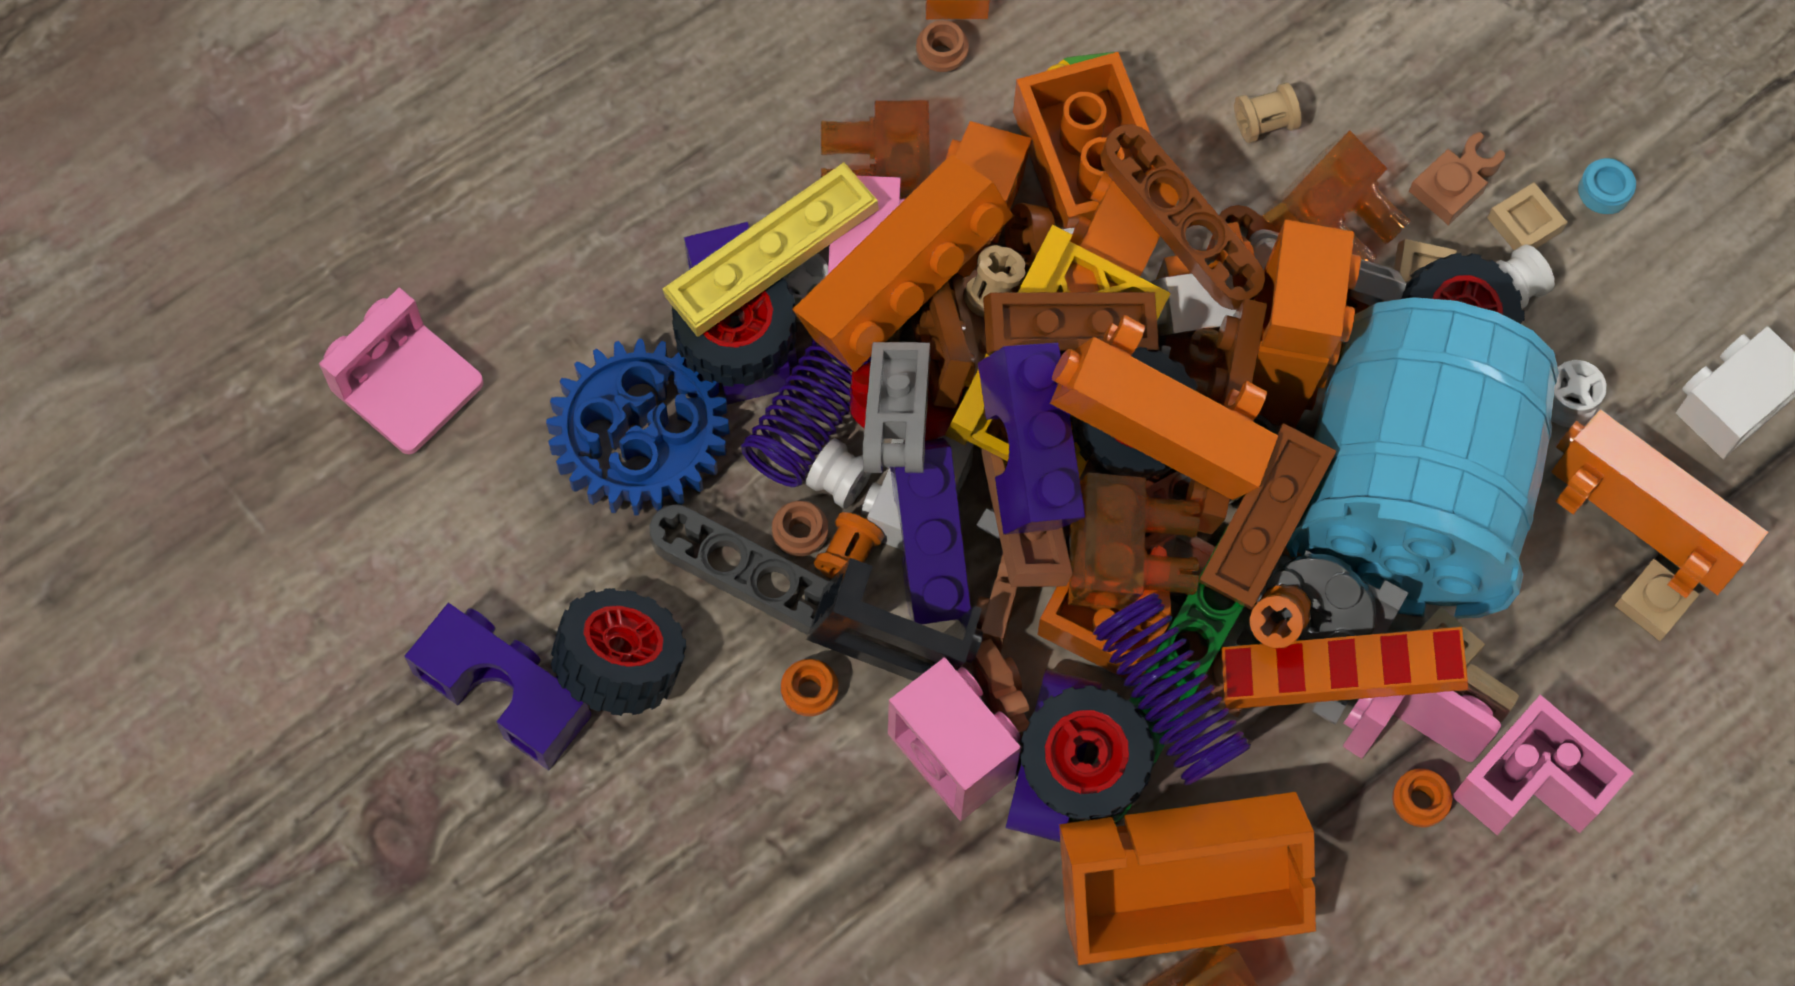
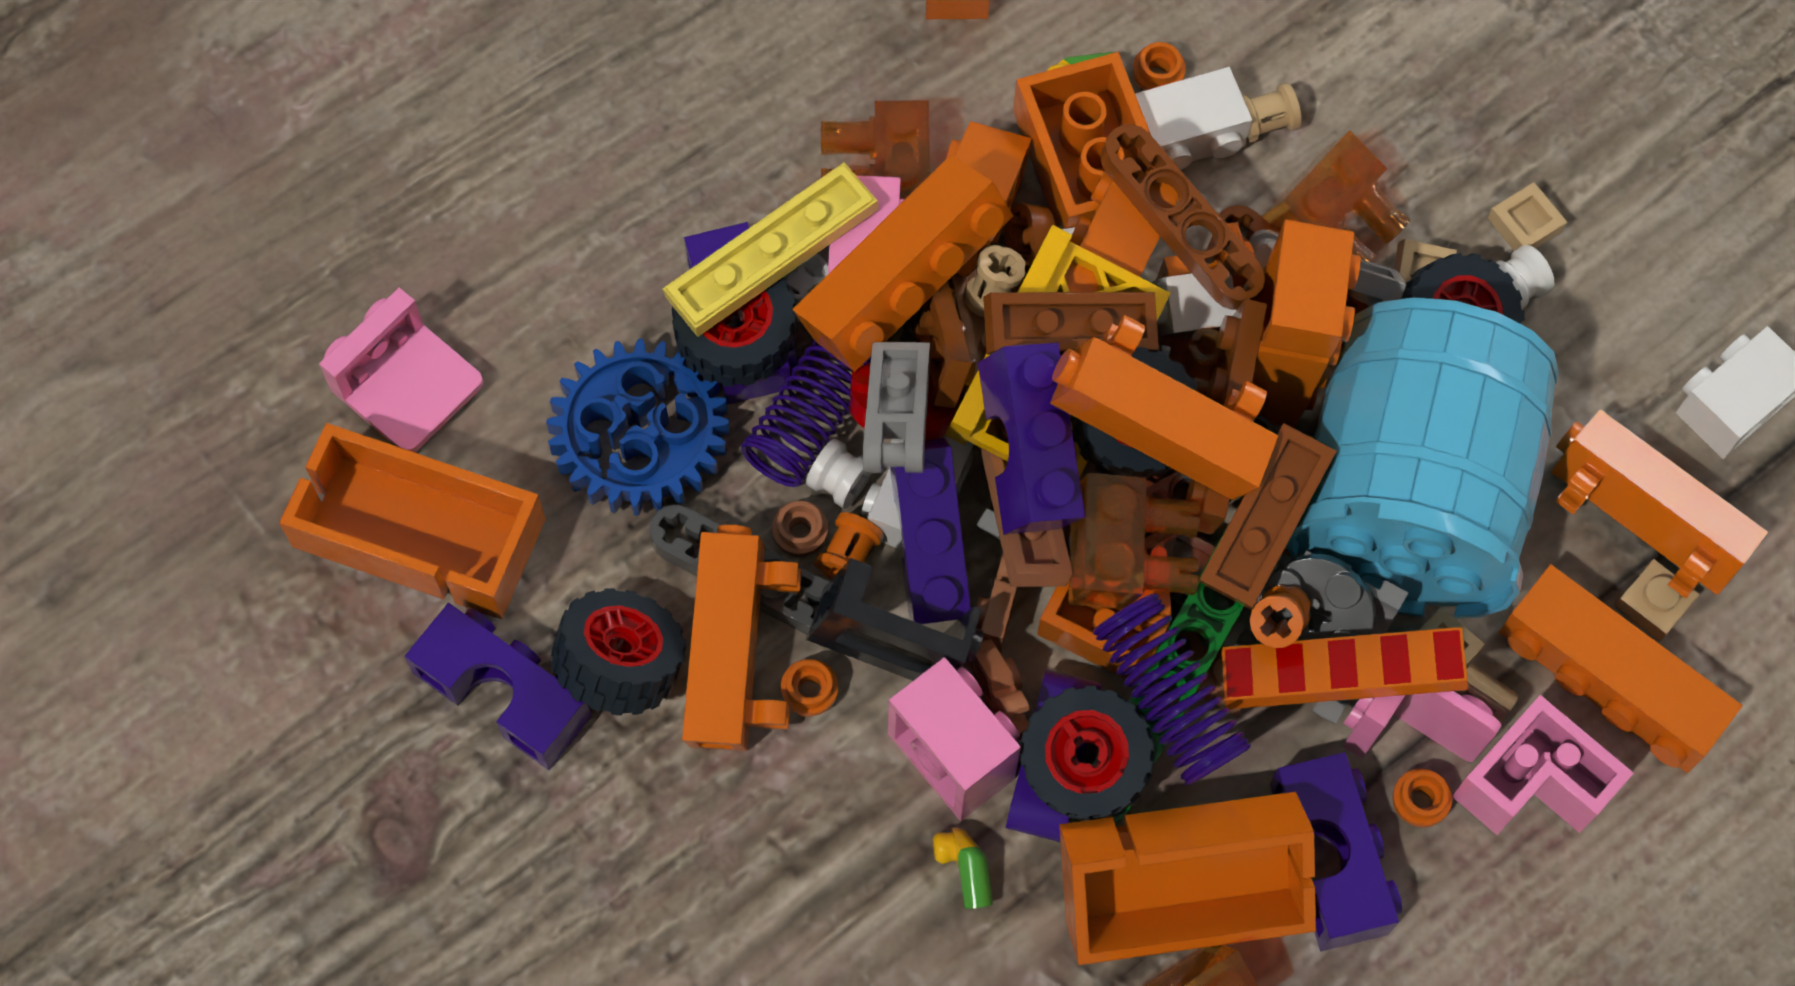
nougat plate [916,20,969,72] -> none
nougat plate [1409,132,1505,225] -> none
white wheel [1551,360,1607,428] -> none
medium azure tile [1578,158,1636,214] -> none
none -> orange piece [279,423,546,620]
none -> orange brick [682,525,802,751]
none -> bright green arm [932,827,993,909]
none -> orange plate [1132,42,1186,90]
none -> white brick [1135,67,1252,170]
none -> dark purple arch [1270,752,1402,952]
none -> orange brick [1499,564,1743,773]

